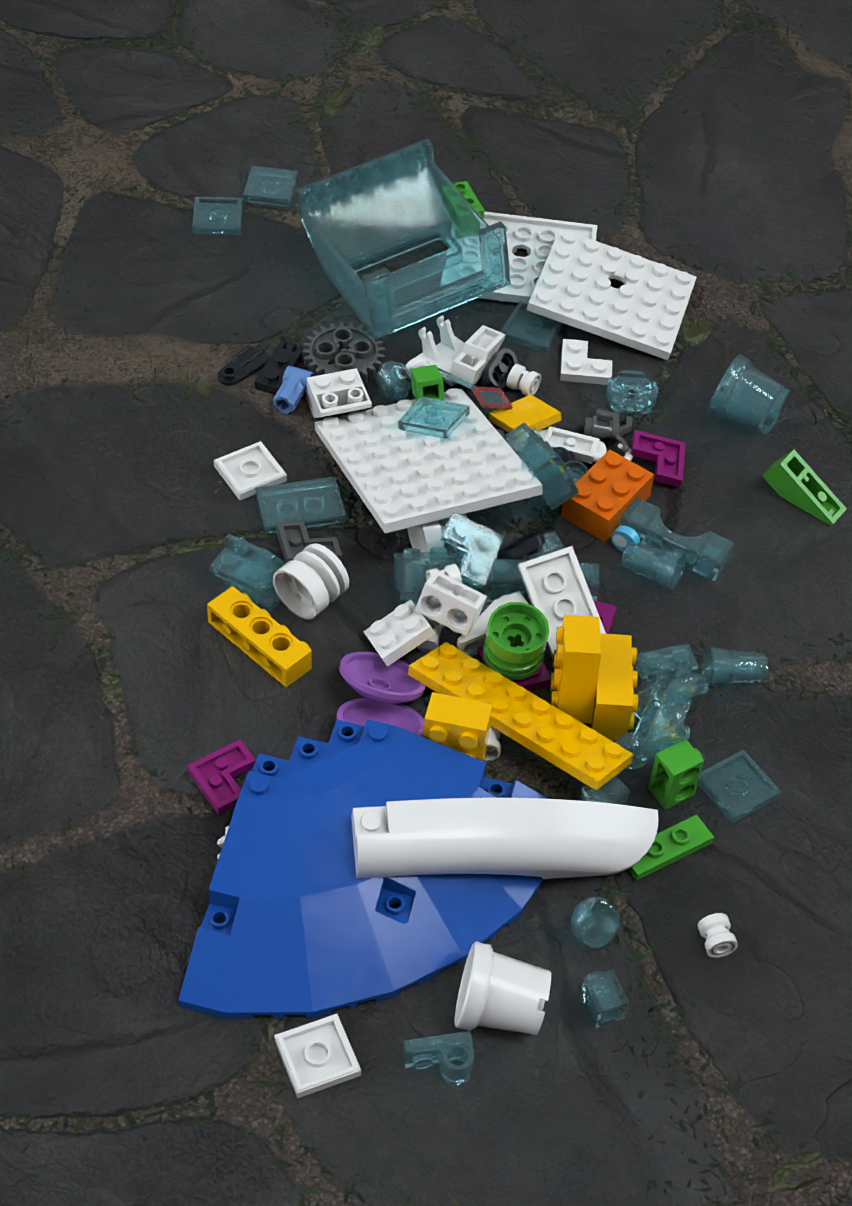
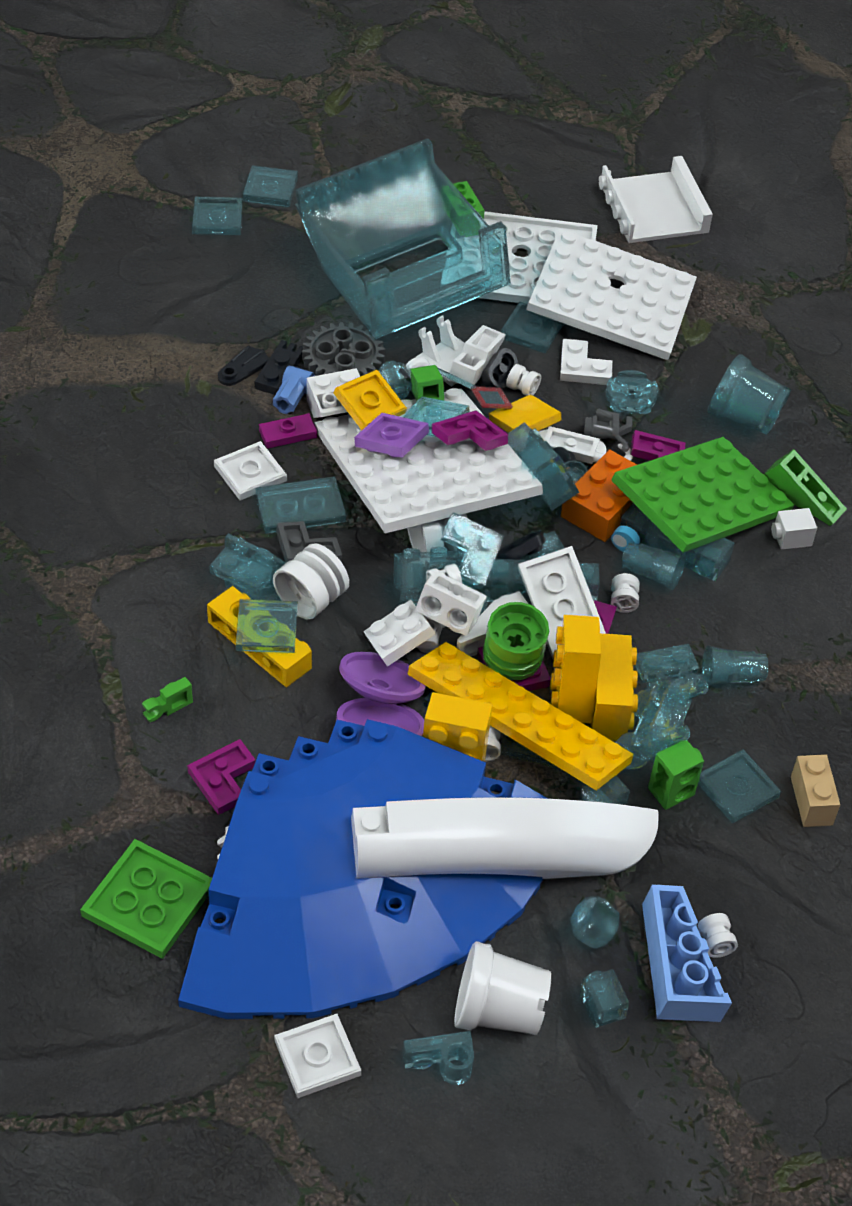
bright green plate [628,815,714,881] -> none
none -> bright green plate [80,839,212,959]
none -> bright green plate [142,677,193,722]
none -> clear light blue tile [236,599,298,653]
none -> magenta plate [259,414,317,448]
none -> yellow tile [333,370,407,430]
none -> medium lavender plate [354,413,429,458]
none -> magenta plate [432,410,508,451]
none -> white panel [599,156,713,243]
none -> bright green plate [611,437,794,553]
none -> white wheel [611,573,640,613]
none -> light blue wedge [642,885,732,1022]
none -> white brick [771,508,817,549]
none -> tan brick [791,755,840,827]

